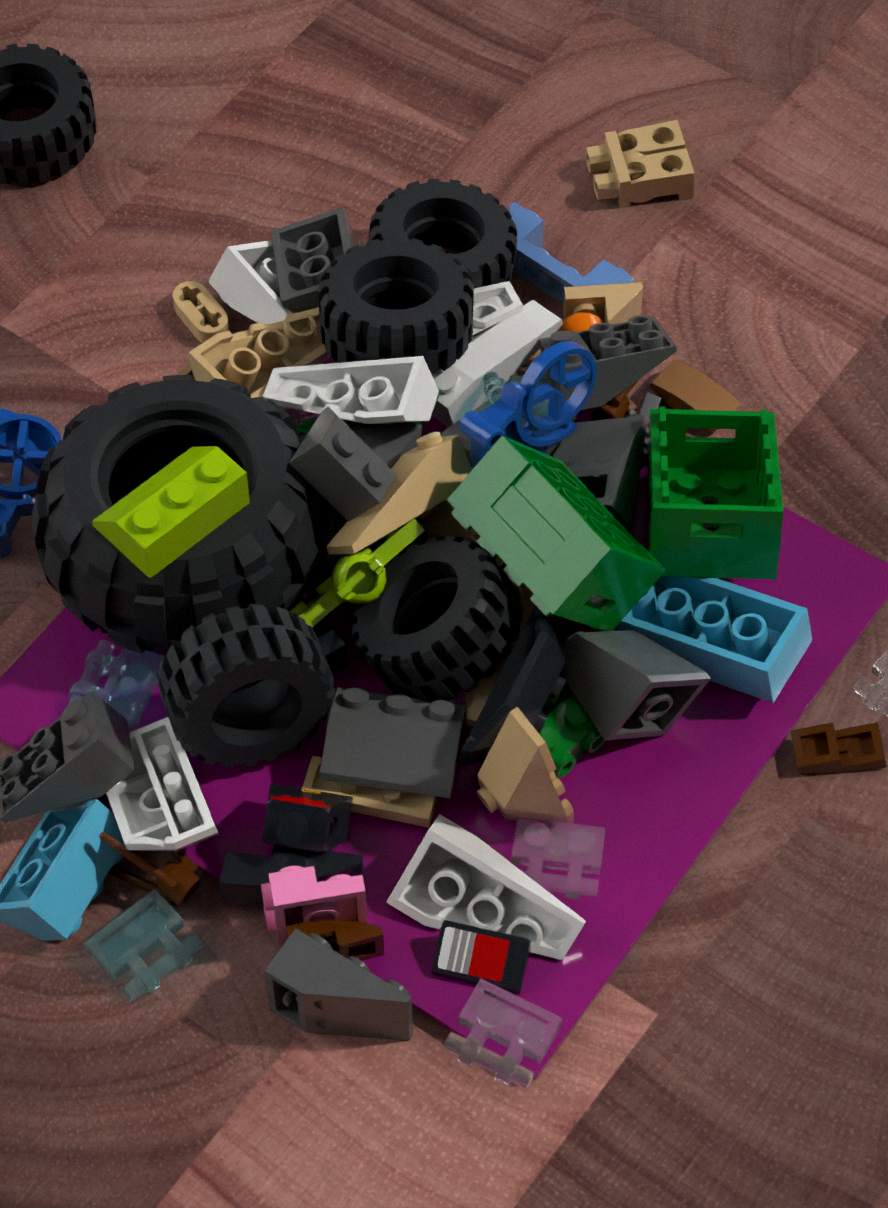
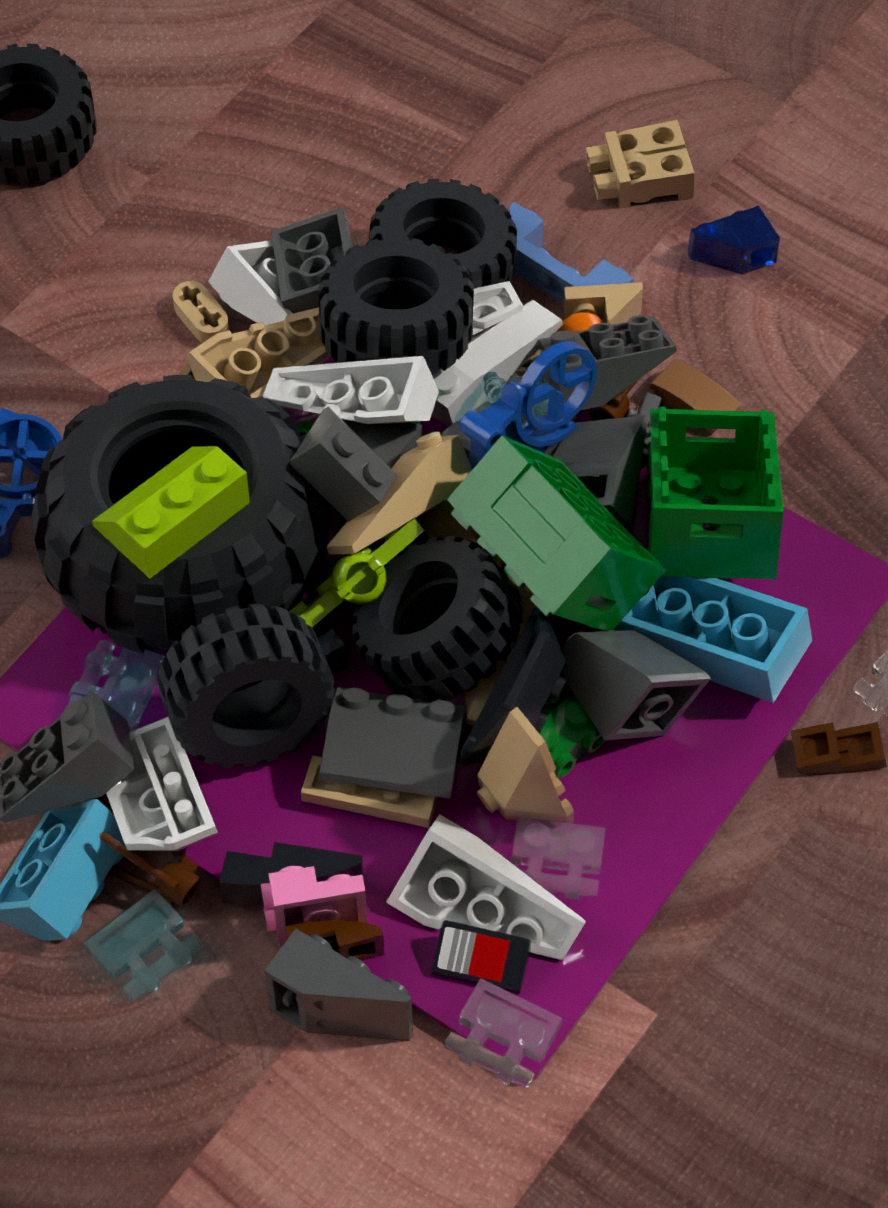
black torso [262,783,353,852] -> none
none -> clear blue slope [688,205,780,275]

